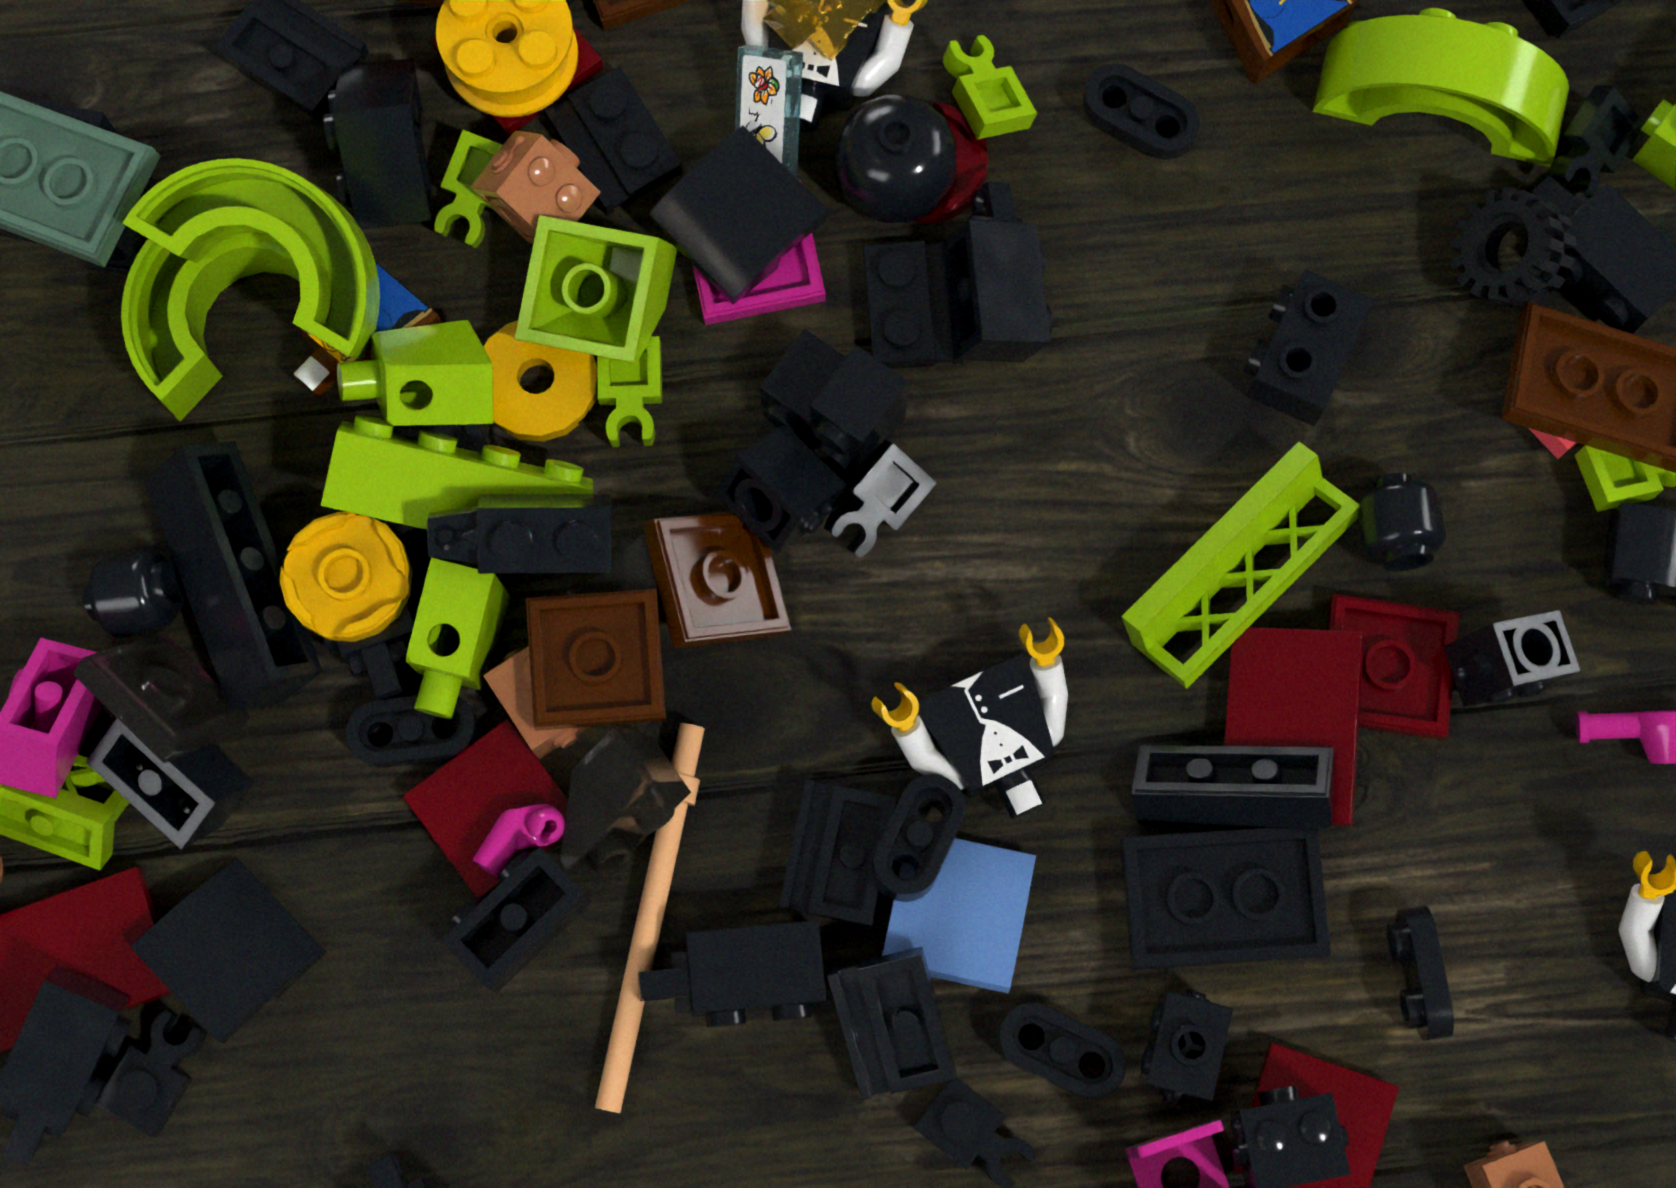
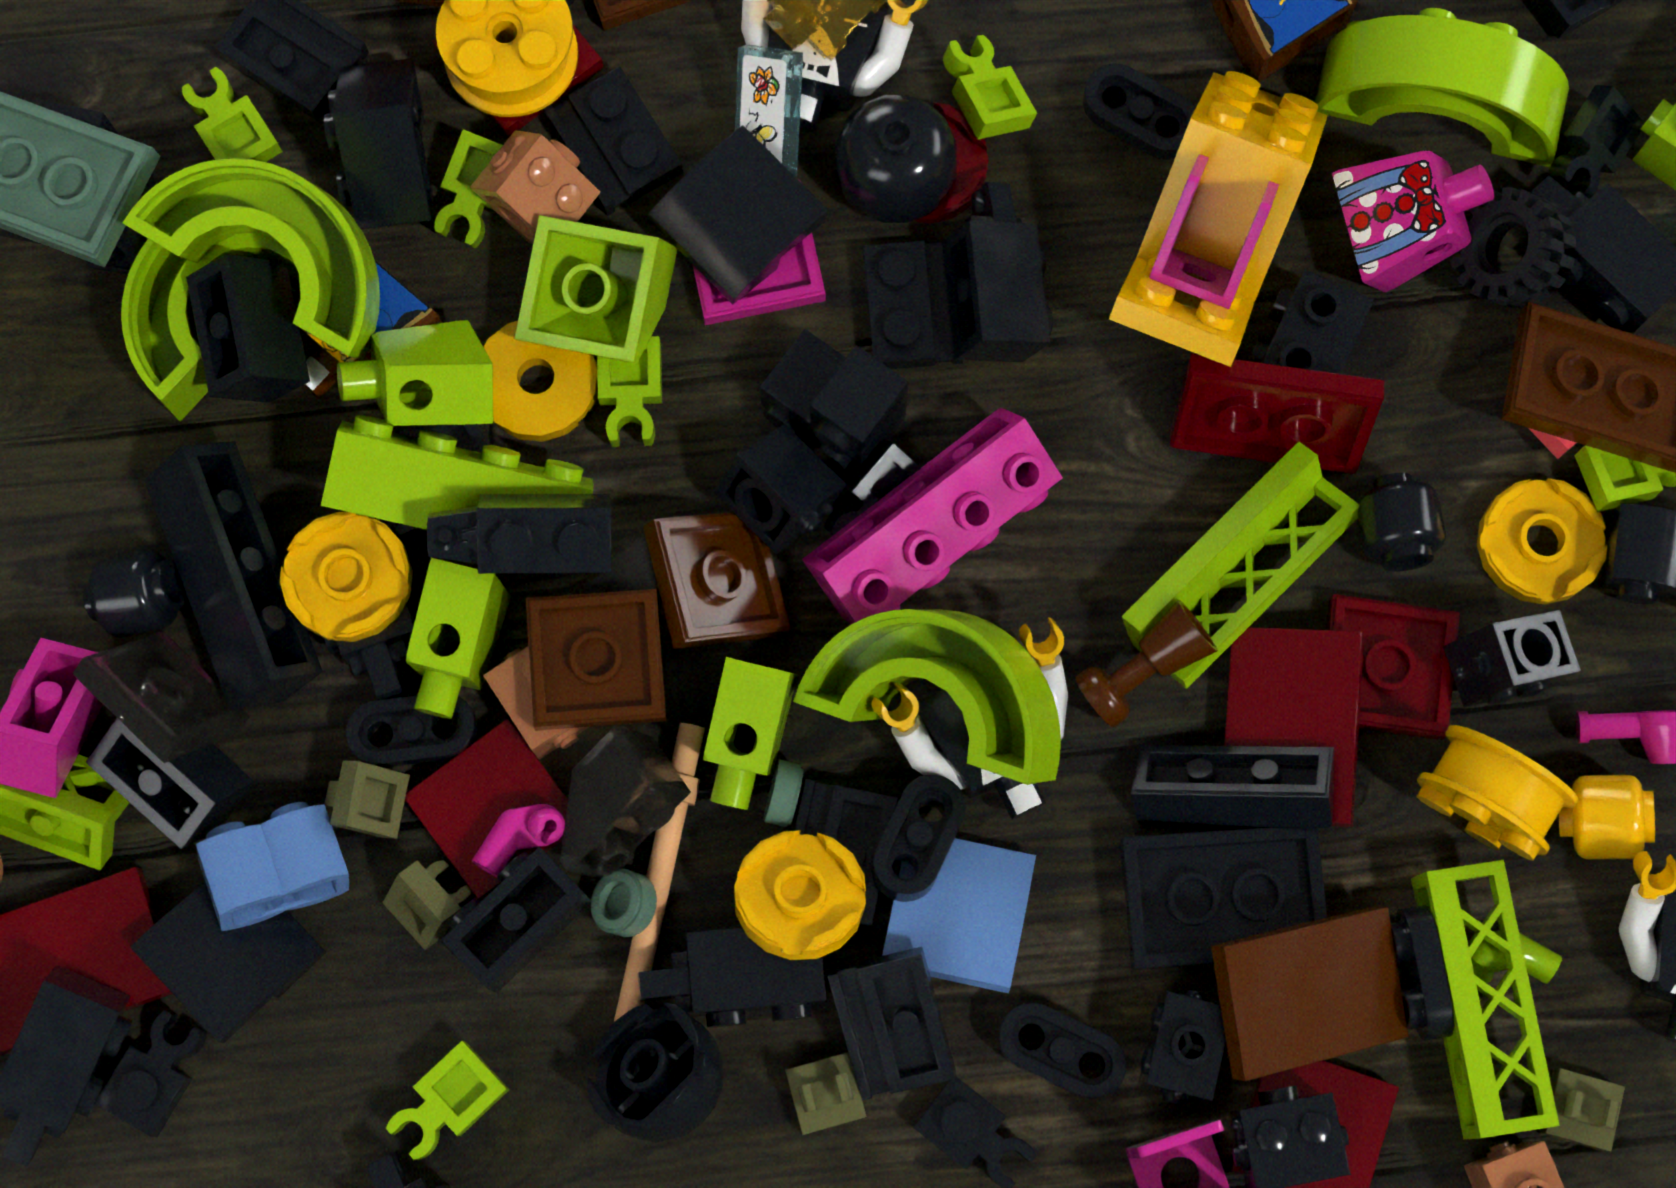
none -> lime plate [182,67,283,162]
none -> black brick [186,254,310,403]
none -> medium blue brick [196,802,349,931]
none -> olive tile [324,761,410,839]
none -> olive tile [382,860,471,950]
none -> lime plate [386,1040,510,1160]
none -> black cylinder [587,1002,724,1143]
none -> sand green tile [591,868,657,937]
none -> lime torso [703,657,798,810]
none -> yellow tile [734,830,866,960]
none -> sand green tile [764,759,804,827]
none -> olive tile [785,1052,867,1135]
none -> lime brick [793,609,1061,785]
none -> dark pink brick [802,407,1063,624]
none -> reddish brown piece [1075,600,1218,728]
none -> yellow bracket [1109,71,1328,367]
none -> dark pink piece [1149,154,1279,309]
none -> dark red tile [1169,353,1385,474]
none -> reddish brown tile [1211,906,1409,1081]
none -> torso [1332,151,1494,292]
none -> lime fence [1411,860,1560,1139]
none -> yellow wheel [1416,725,1579,861]
none -> lime arm [1471,930,1562,984]
none -> yellow tile [1477,478,1607,605]
none -> olive tile [1539,1068,1625,1152]
none -> yellow head [1559,775,1655,859]

